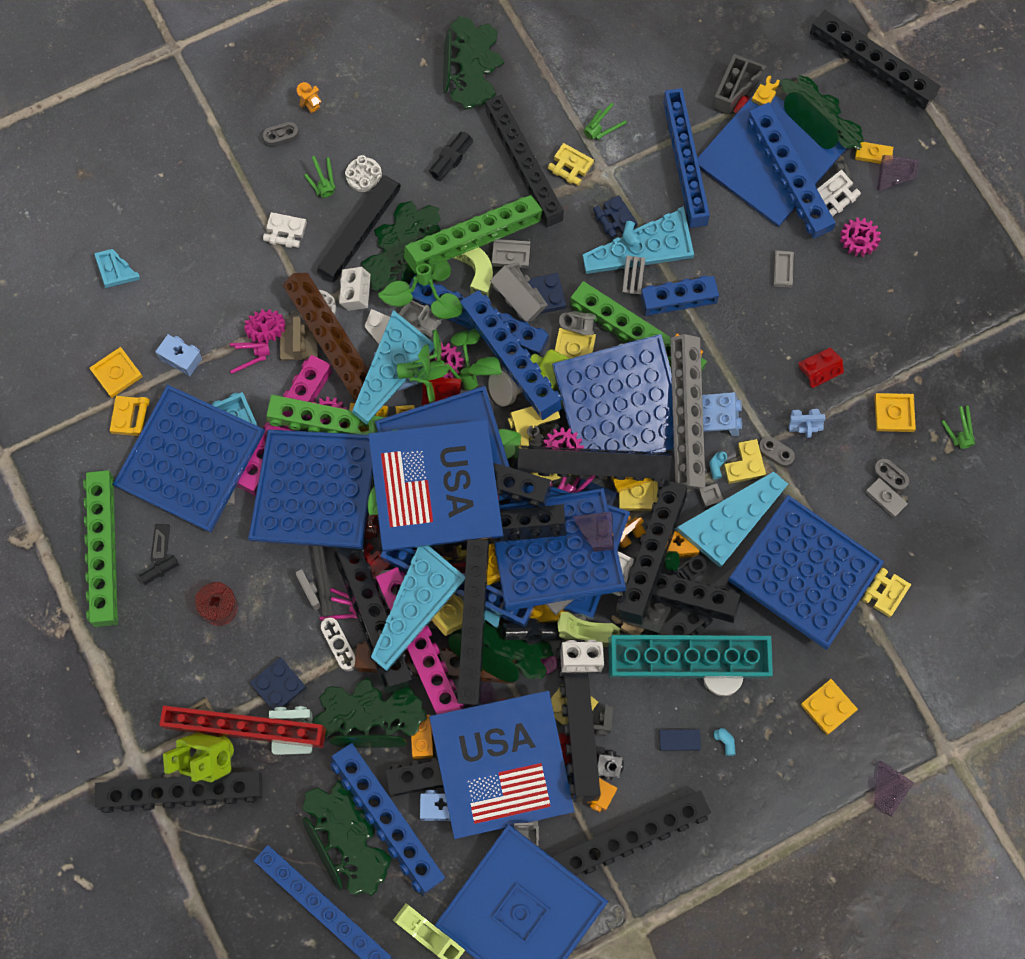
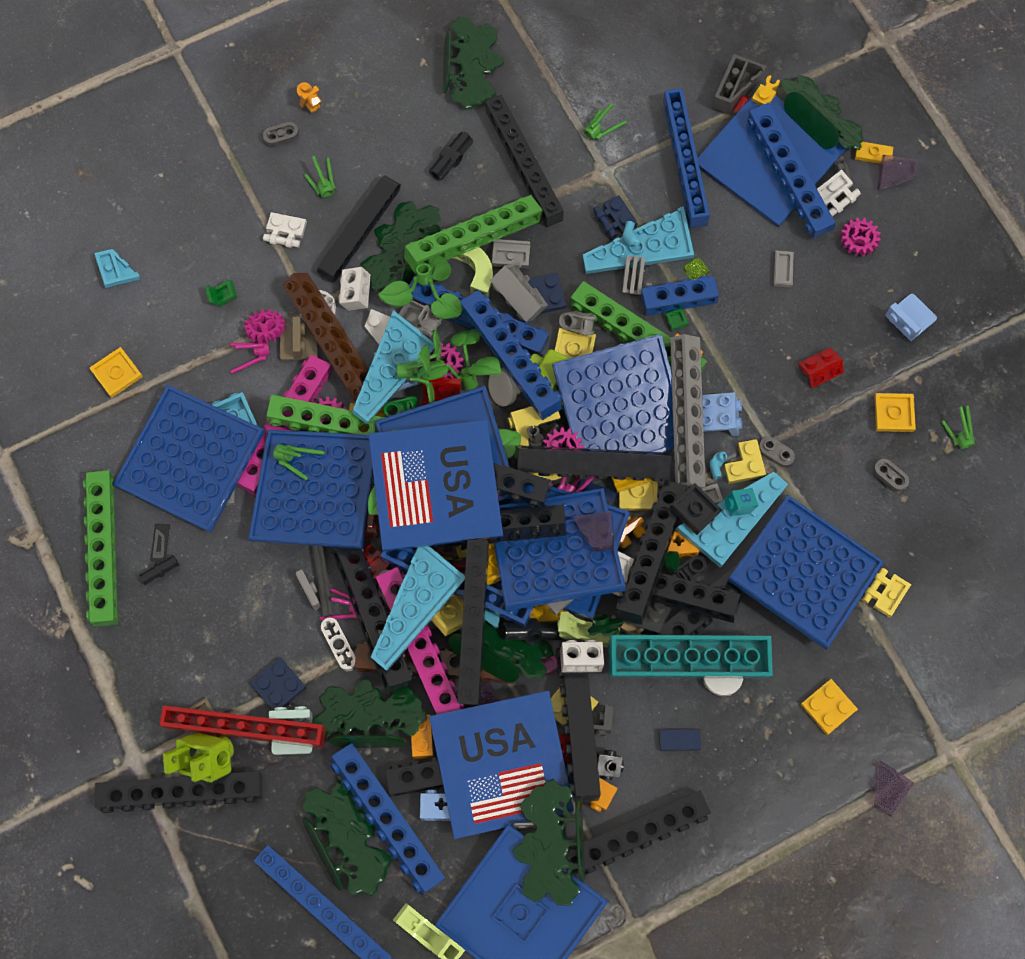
yellow plate [110,396,150,436] -> none
light blue brick [155,334,202,377] -> none
clear red brick [195,582,238,626] -> none
white tile [345,155,382,192] -> none
light yellow plate [547,143,594,186] -> none
medium azure arm [713,728,736,756] -> none
light blue hips [788,409,826,438] -> none
black brick [810,10,941,110] -> none
light grey plate [865,478,908,518] -> none
none -> green bracket [205,280,238,307]
none -> bright green plant [273,444,325,480]
none -> green piece [384,396,417,418]
none -> dark green plant [512,778,585,906]
none -> dark green plate [588,614,626,636]
none -> green tile [664,308,689,332]
none -> black plate [669,483,722,535]
none -> clear neon green tile [683,257,710,280]
none -> teal brick [724,488,759,517]
none -> light blue bracket [885,294,937,341]

